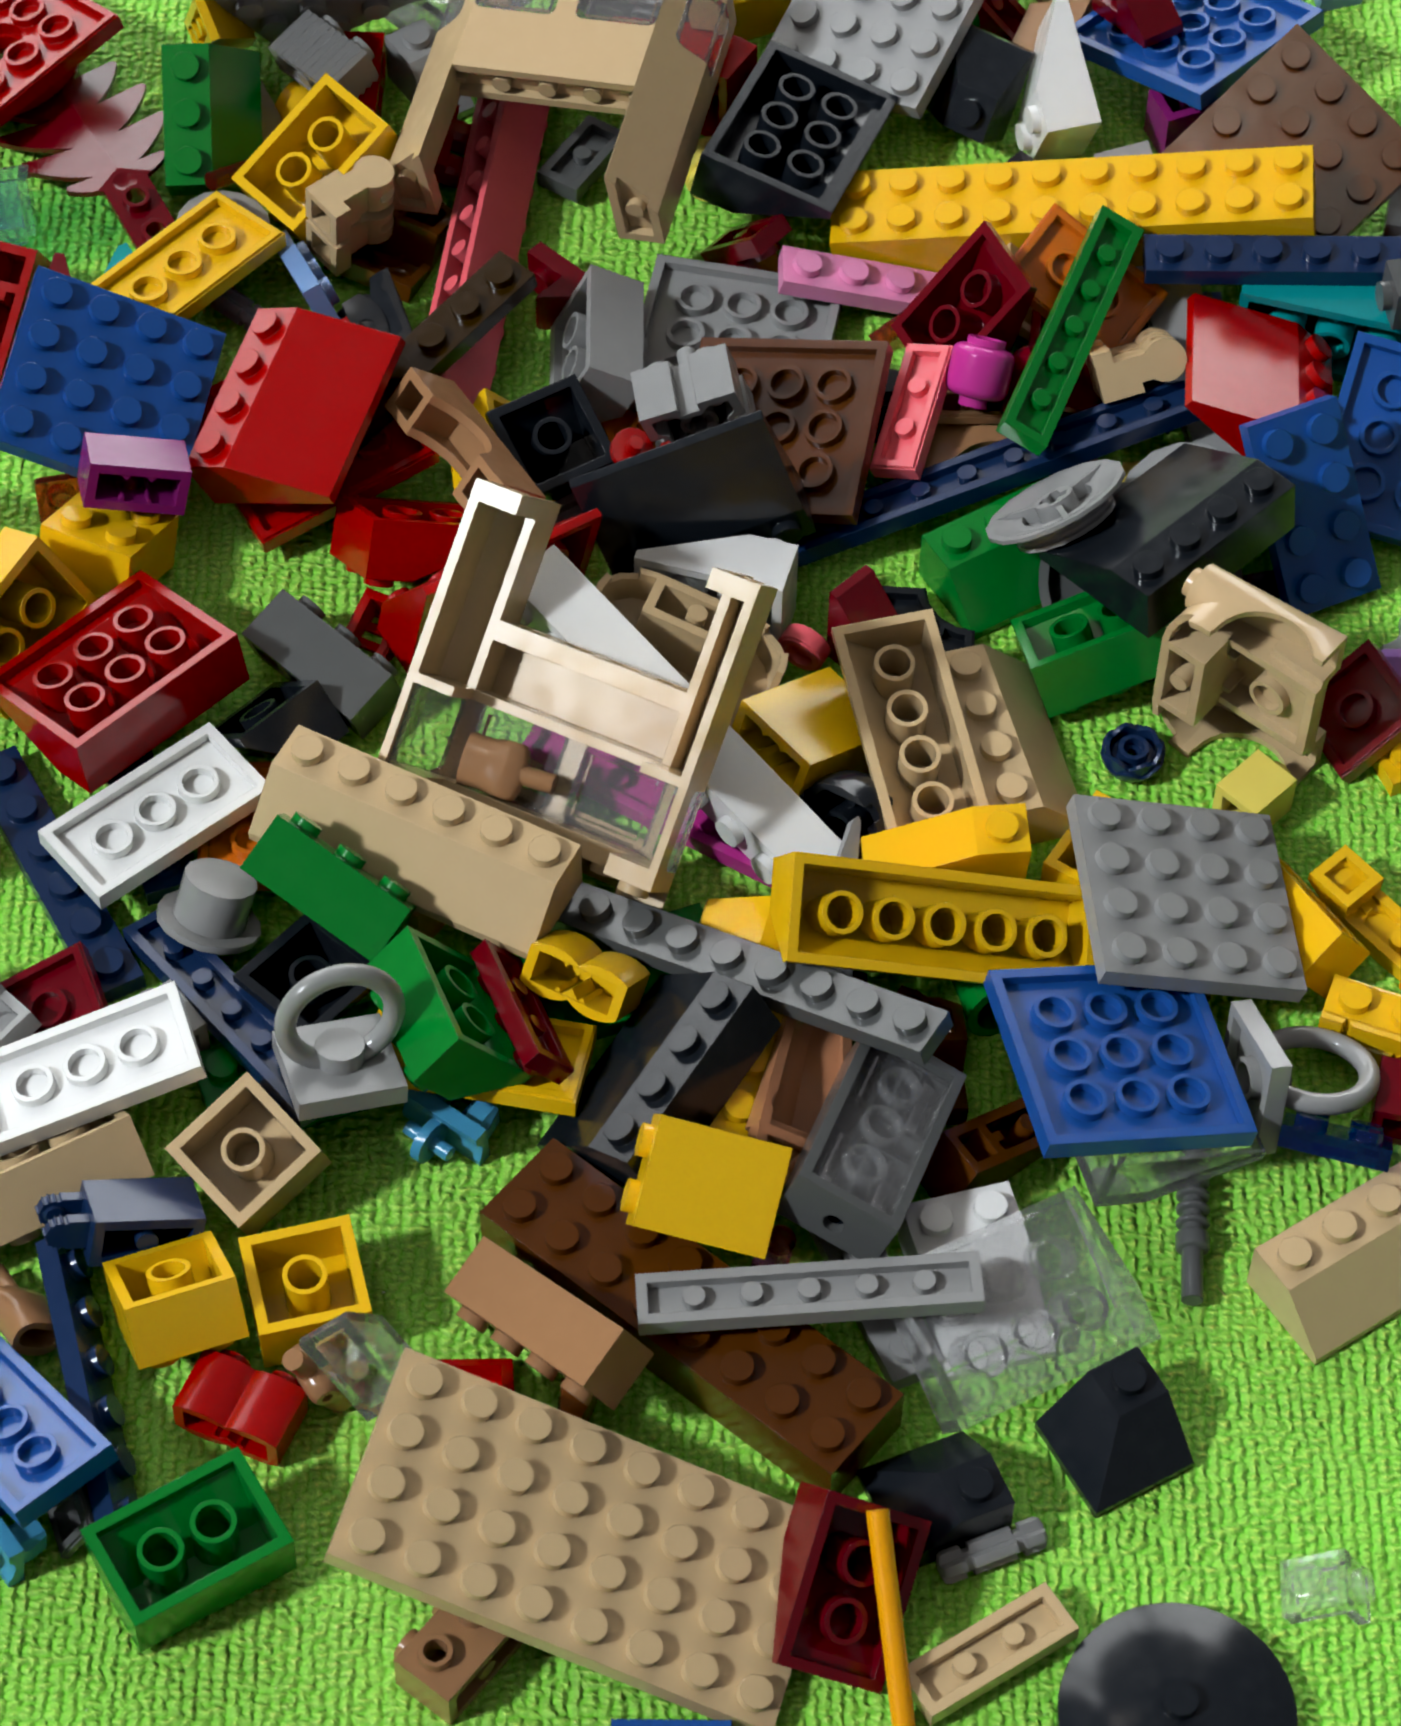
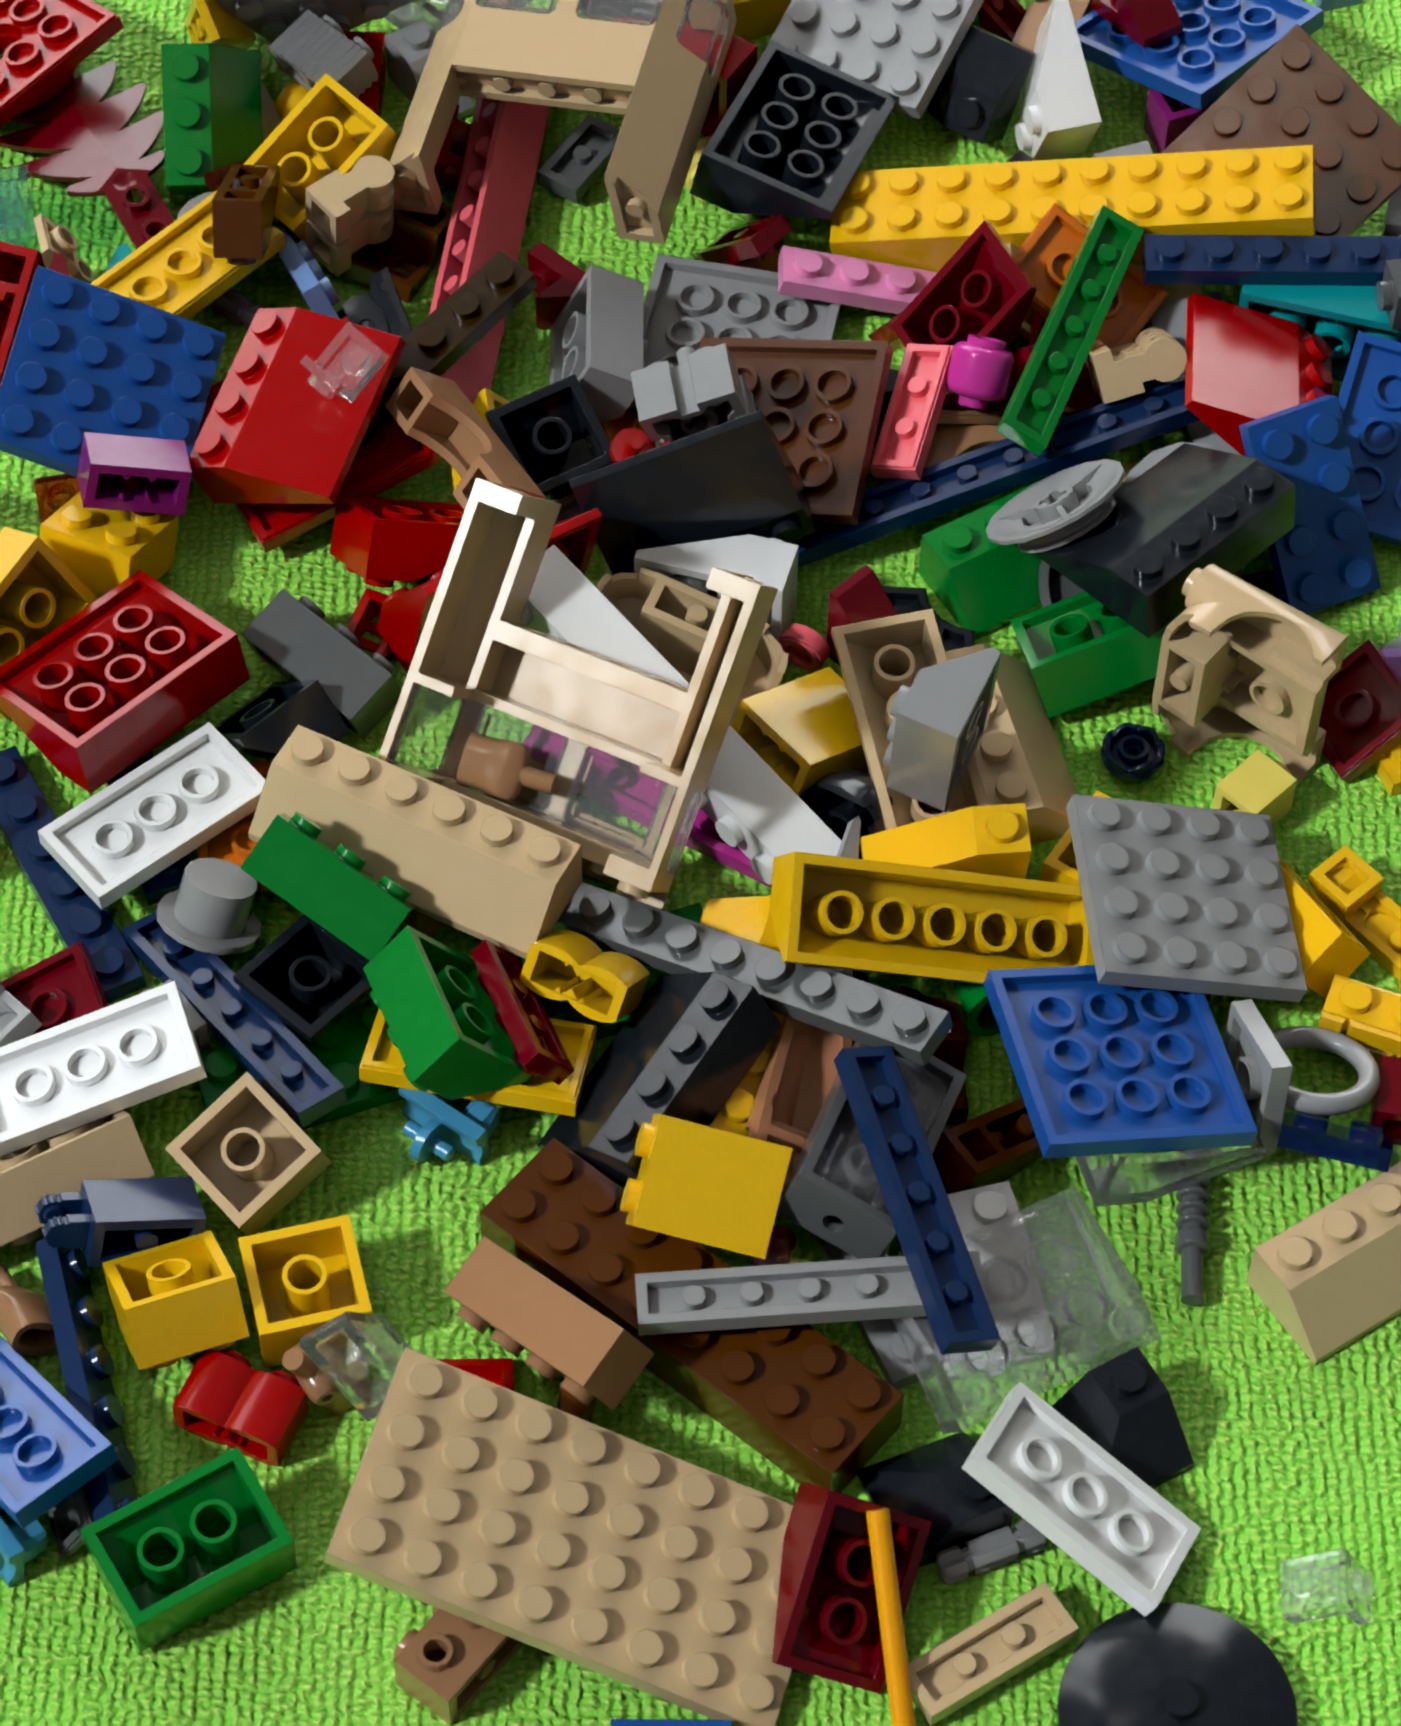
light grey tile [272,963,408,1121] -> none
none -> tan slope [33,214,94,284]
none -> reddish brown slope [212,164,280,265]
none -> clear bracket [300,322,390,403]
none -> dark blue plate [834,1046,1001,1355]
none -> light grey slope [883,647,1001,812]
none -> white plate [961,1382,1201,1617]

